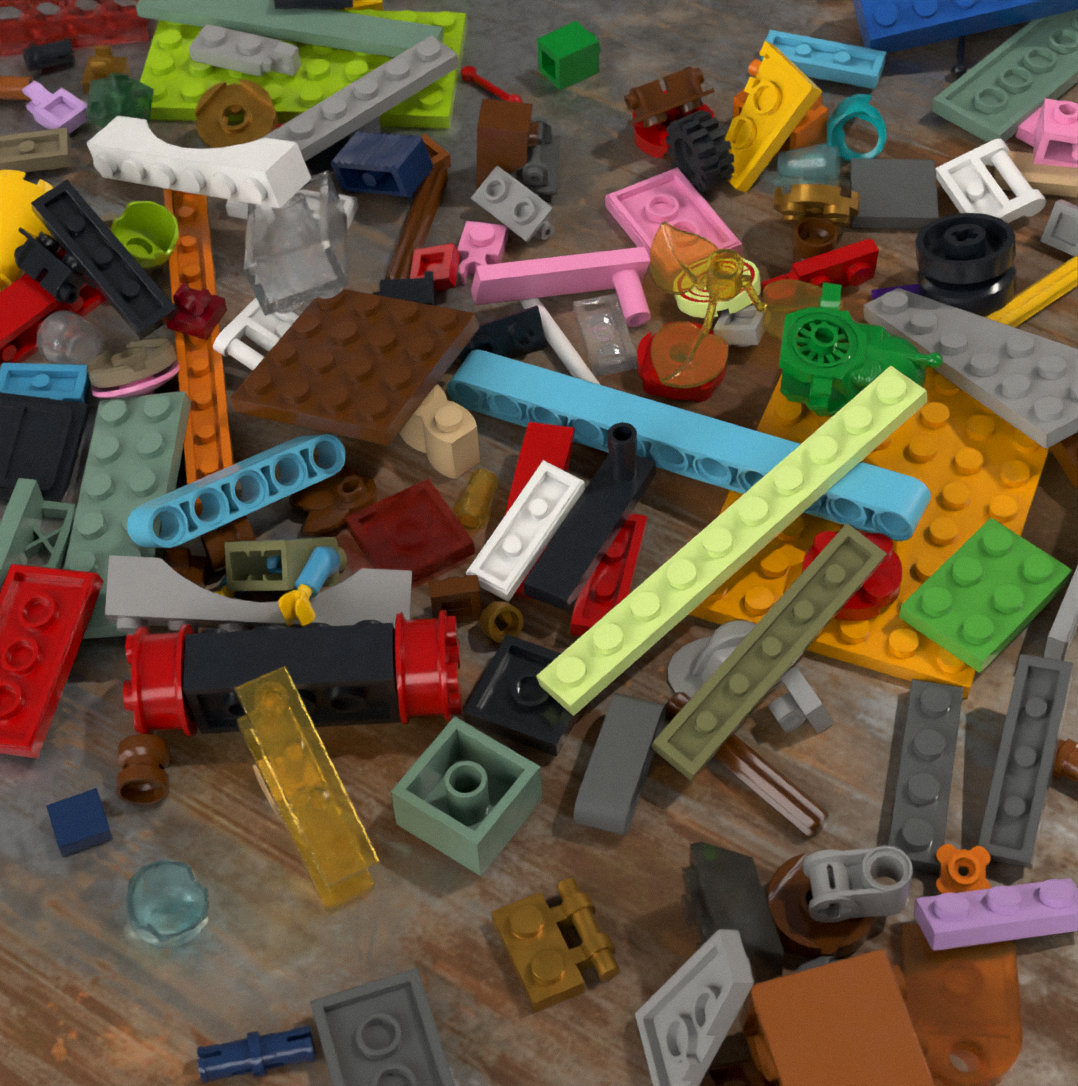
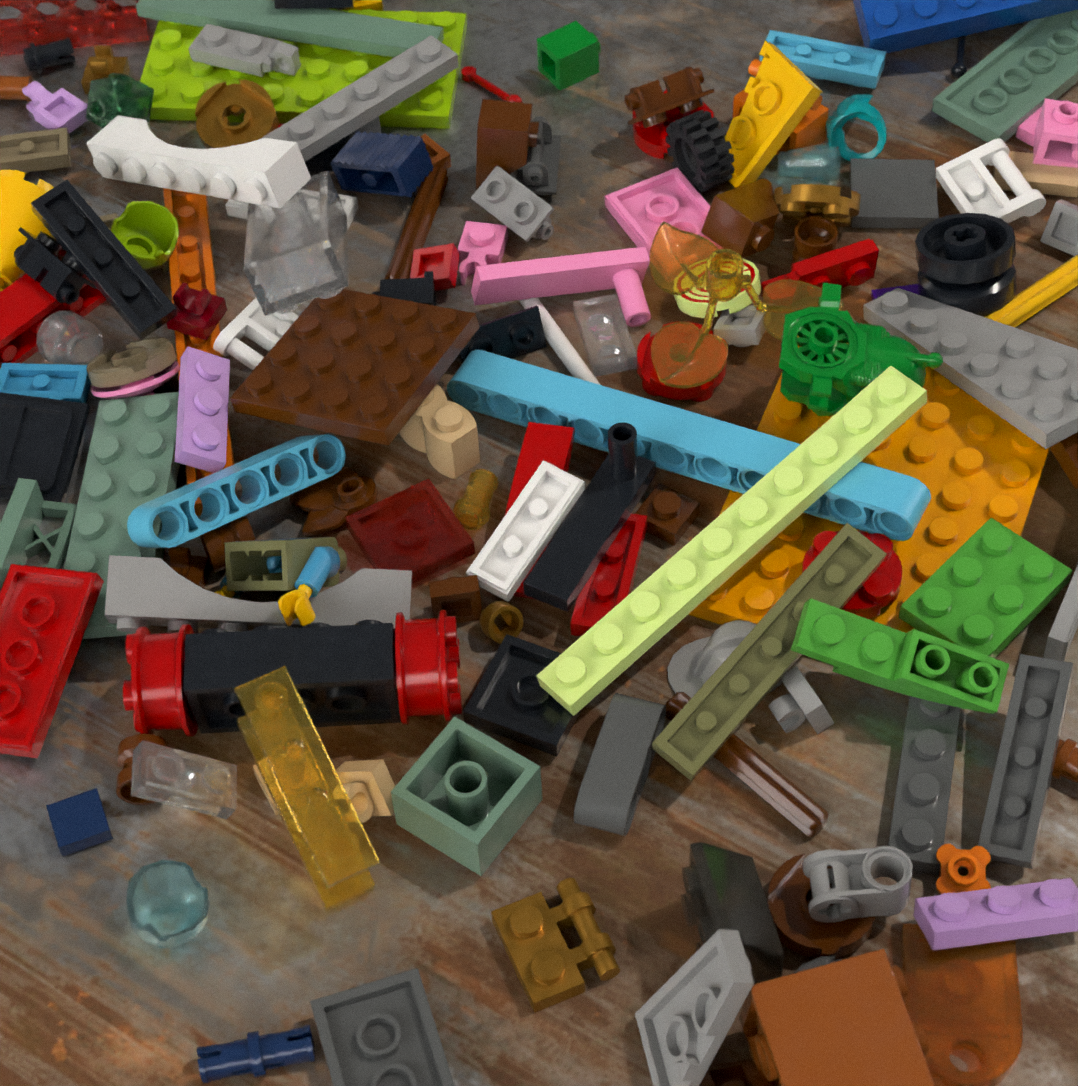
none -> clear plate [131,740,237,819]
none -> lavender plate [175,346,230,473]
none -> tan tile [332,759,395,823]
none -> reddish brown plate [635,483,700,546]
none -> reddish brown slope [701,178,779,259]
none -> bright green slope [791,598,1009,714]

